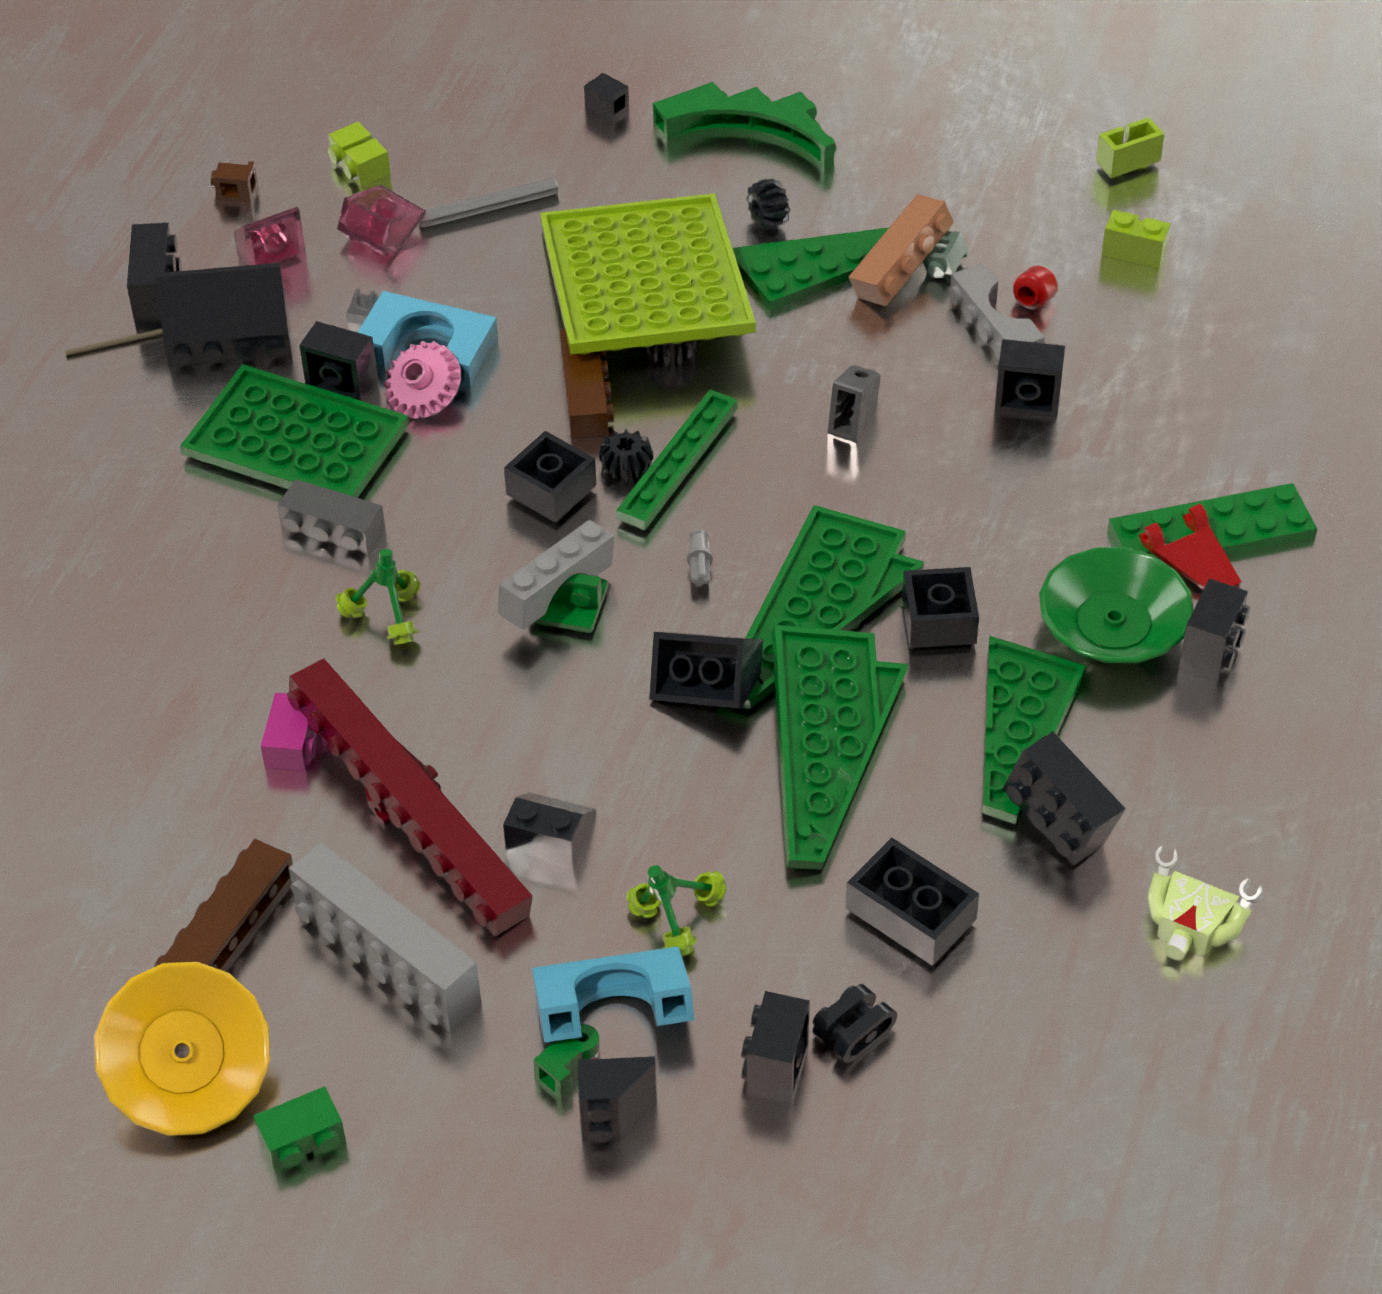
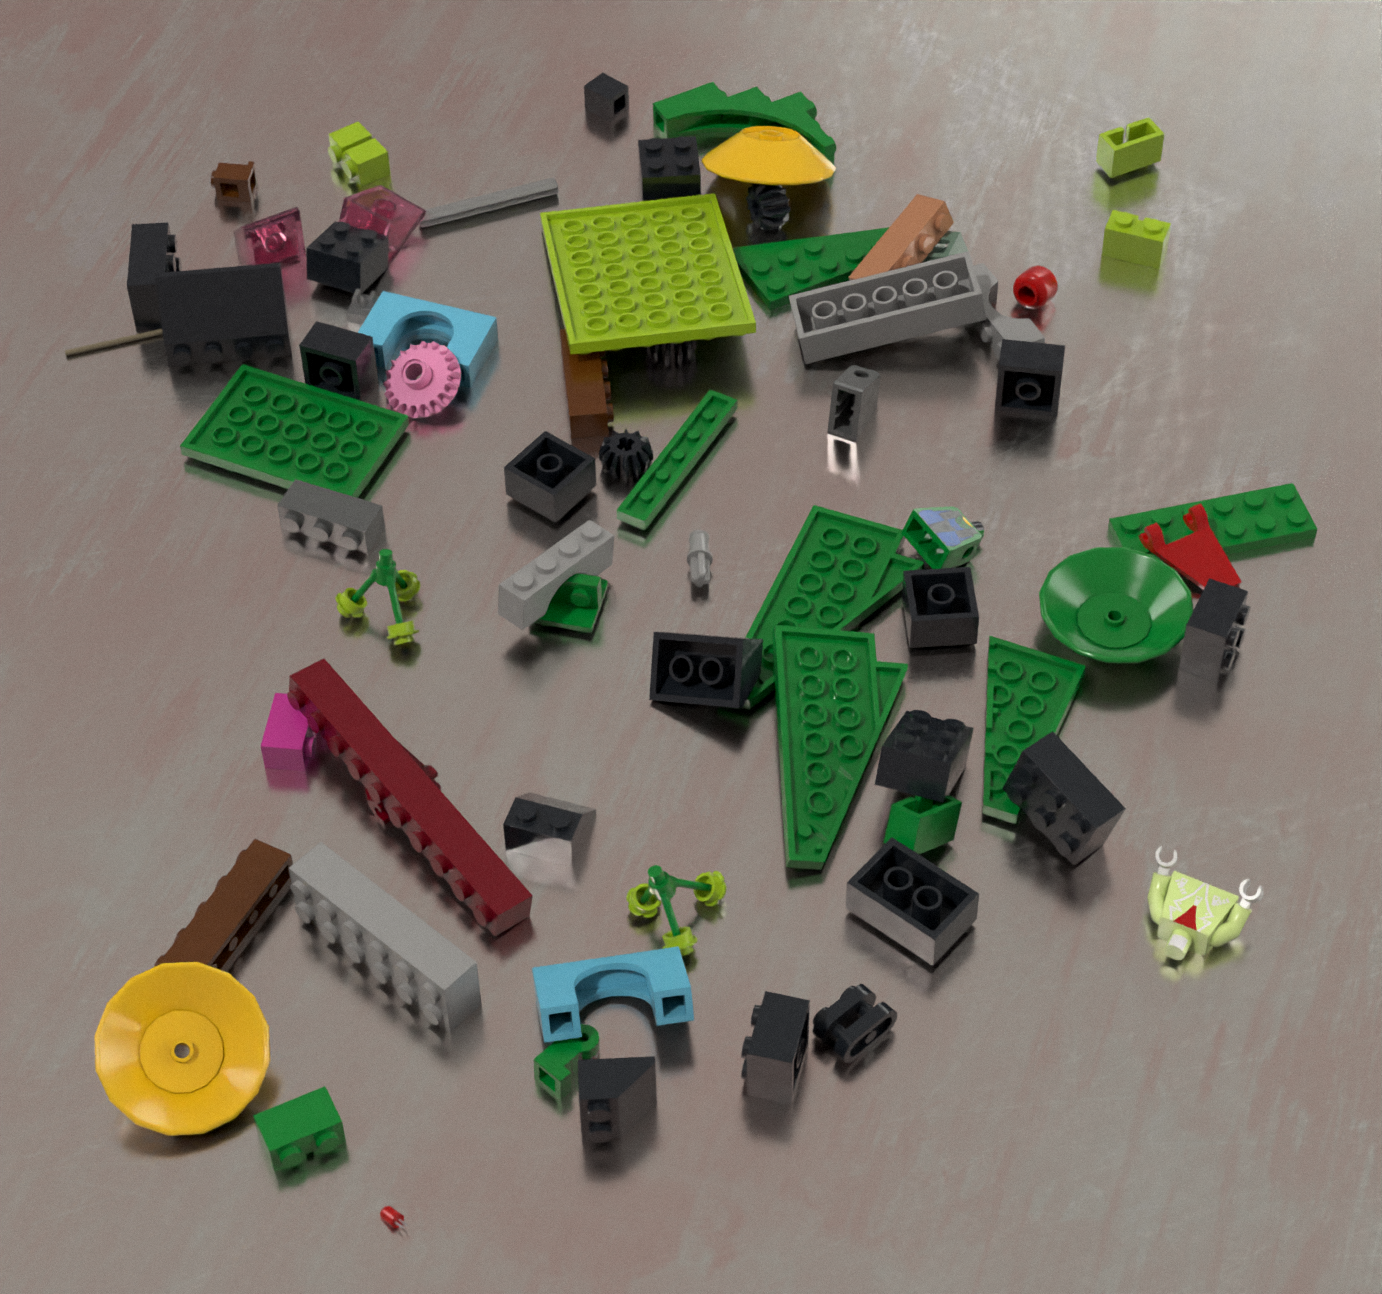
none -> black brick [306,221,389,294]
none -> red piece [380,1206,407,1229]
none -> black brick [638,136,701,201]
none -> yellow dish [701,126,836,185]
none -> light grey brick [789,251,986,364]
none -> black brick [875,710,974,803]
none -> green piece [883,795,962,854]
none -> green torso [901,506,984,569]

